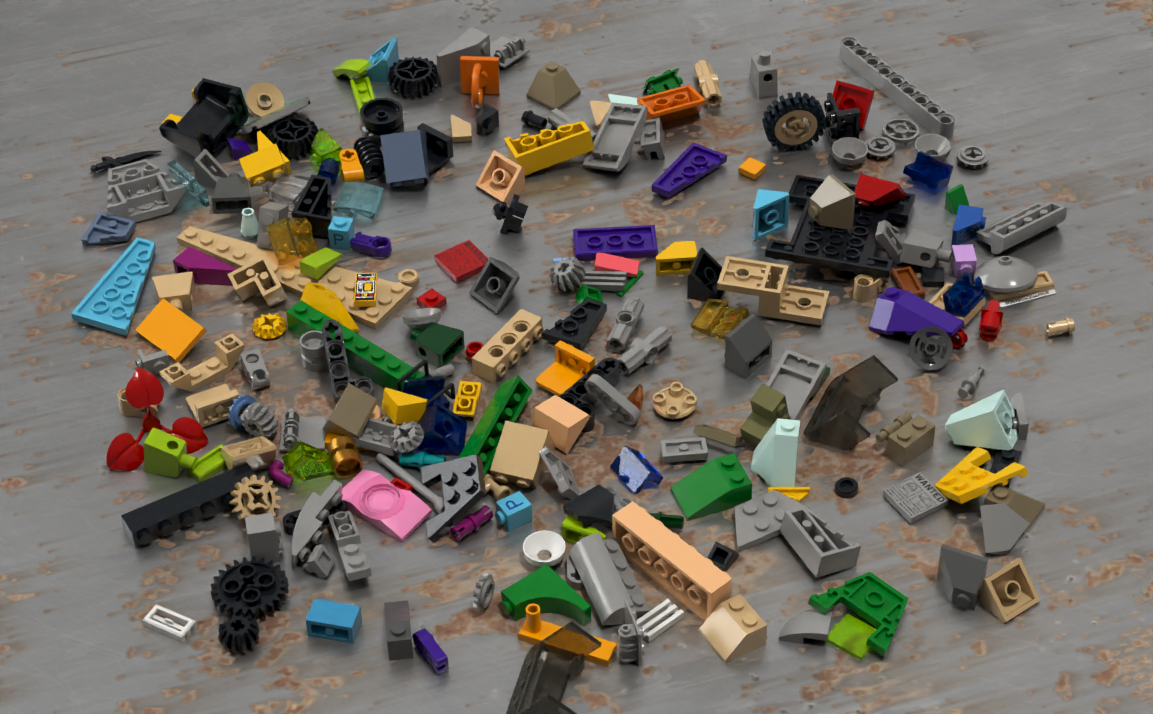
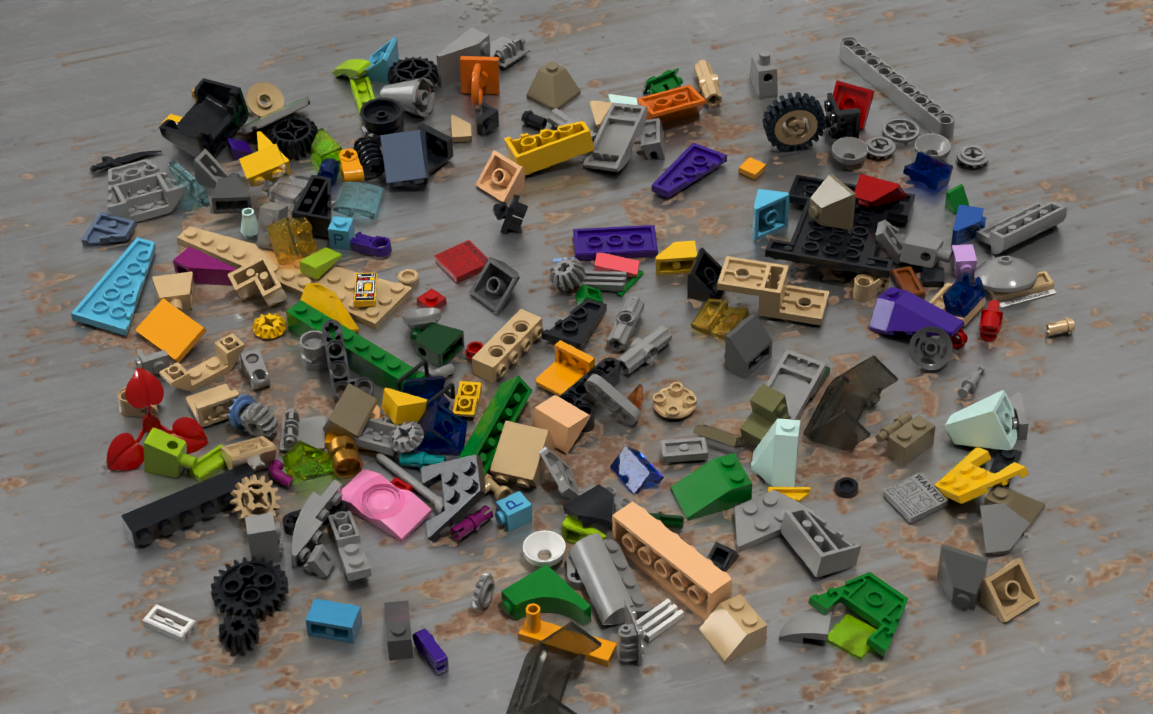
none -> light grey cone [380,78,435,117]

